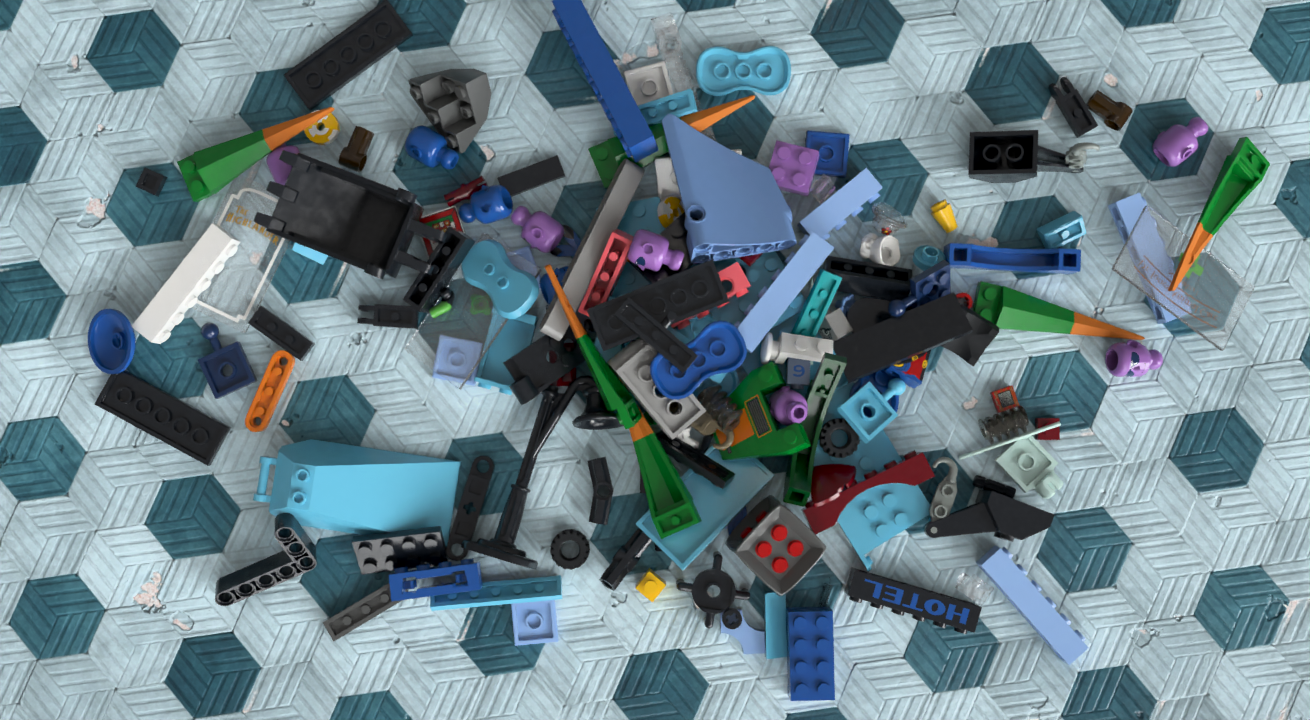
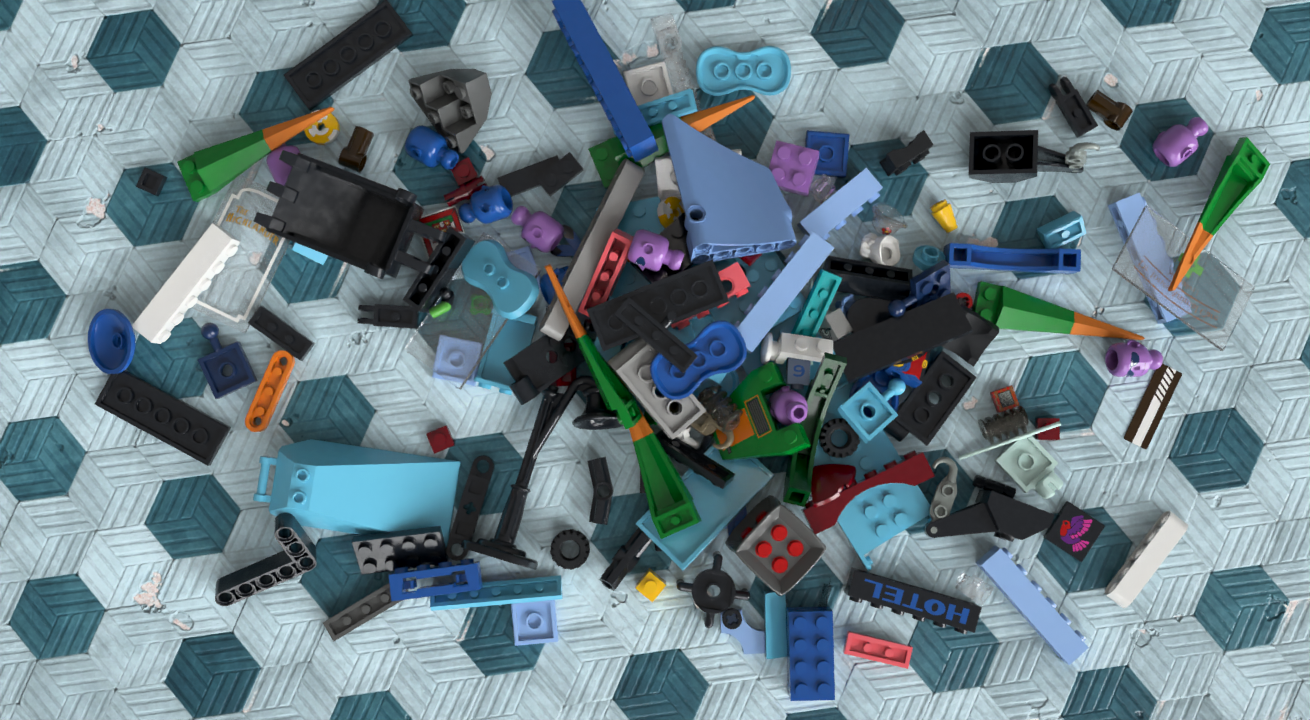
none -> dark red plate [426,425,455,454]
none -> dark red plate [451,157,479,187]
none -> black plate [536,152,583,197]
none -> coral plate [843,631,913,669]
none -> black brick [879,130,934,176]
none -> black hinge [883,351,977,446]
none -> tile [1043,501,1105,562]
none -> white beam [1104,510,1188,608]
none -> dark brown sticker [1124,364,1182,449]

